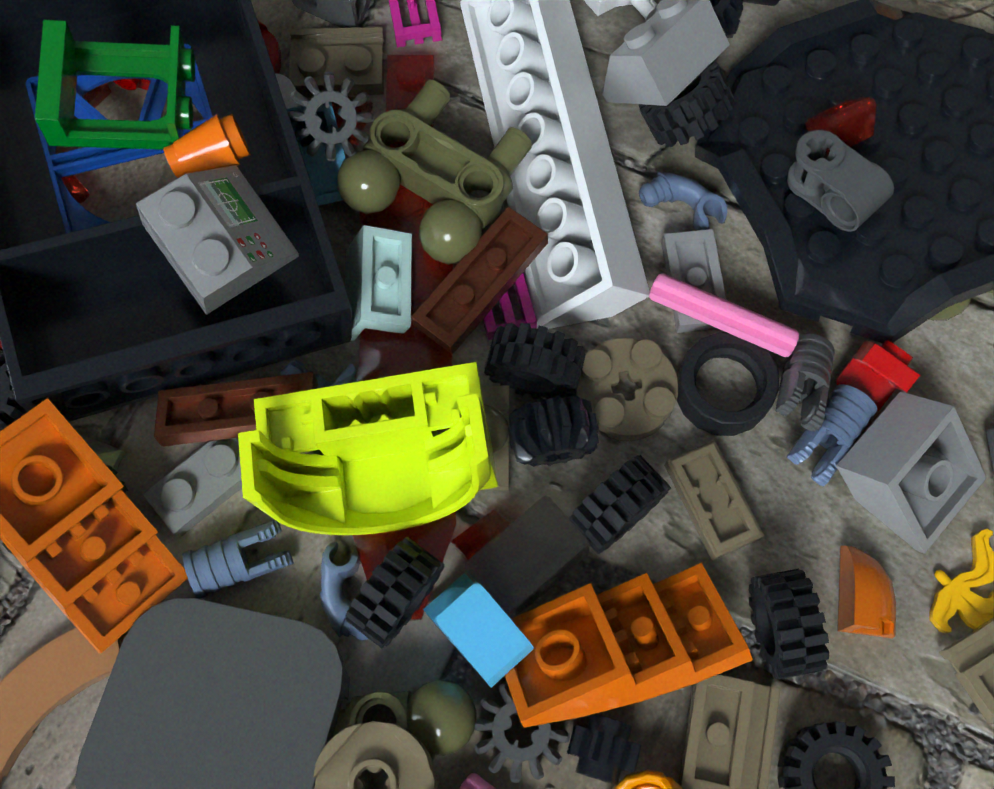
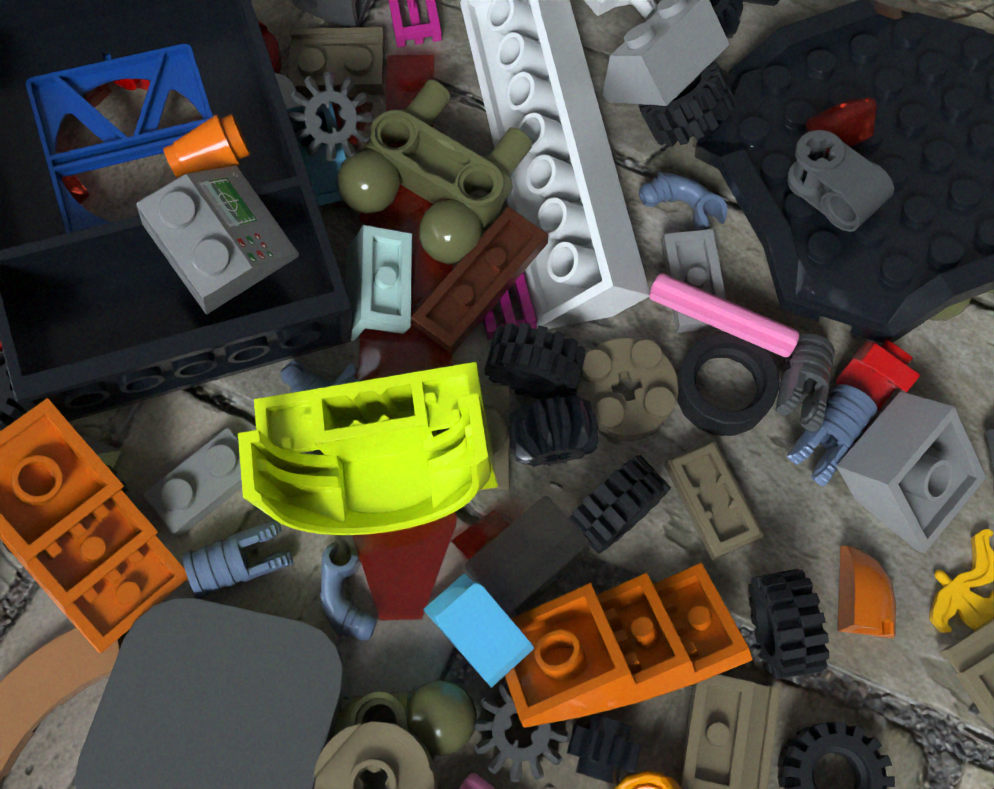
green panel [35,20,195,150] -> none
copper plate [154,372,318,447] -> none
black tyre [345,537,445,649] -> none

